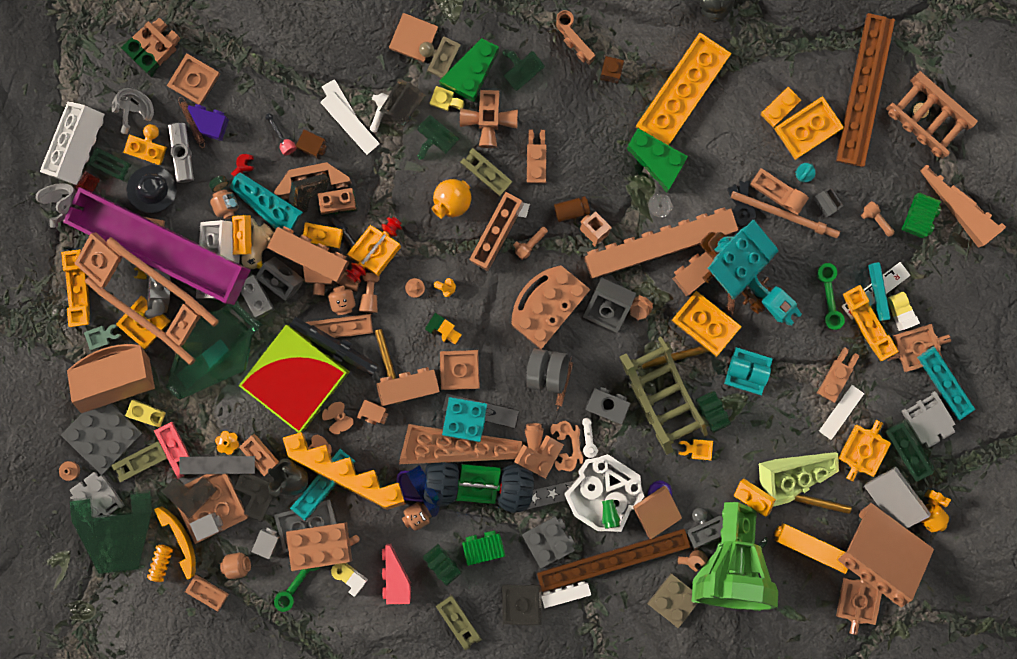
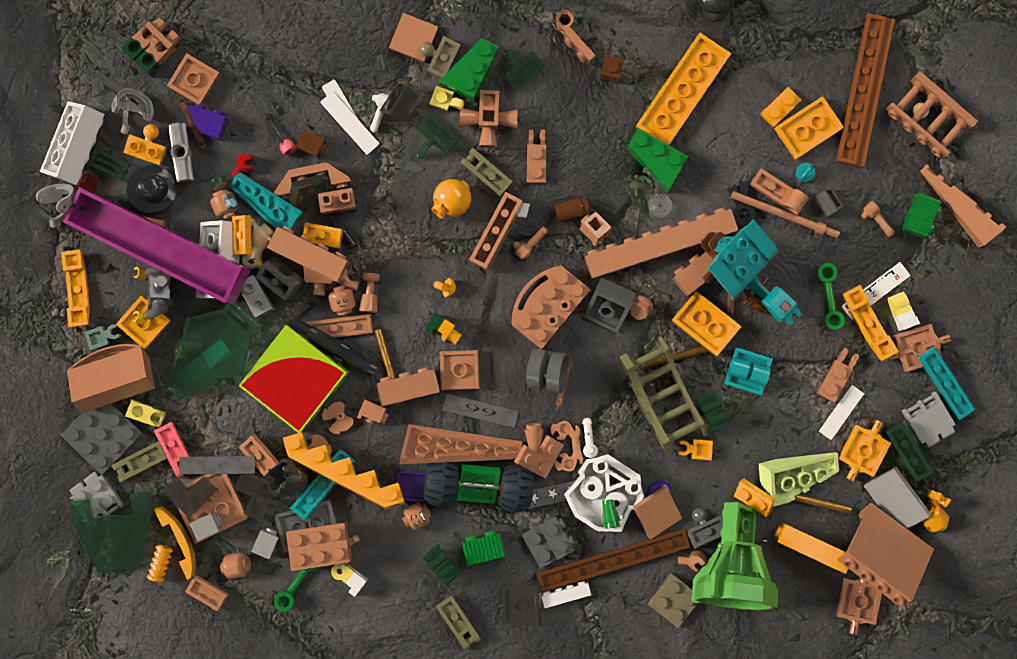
nougat tile [59,461,80,481] -> none
nougat plate [75,232,219,365] -> none
light orange plant [215,431,239,455] -> none
light orange plate [345,217,402,283] -> none
coral slope [382,544,411,604] -> none
nougat tile [405,278,425,298] -> none
clear blue slope [406,465,440,517] -> none
teal plate [442,397,487,442] -> none
dark grey brick [585,386,630,424] -> none
teal tile [868,262,890,321] -> none

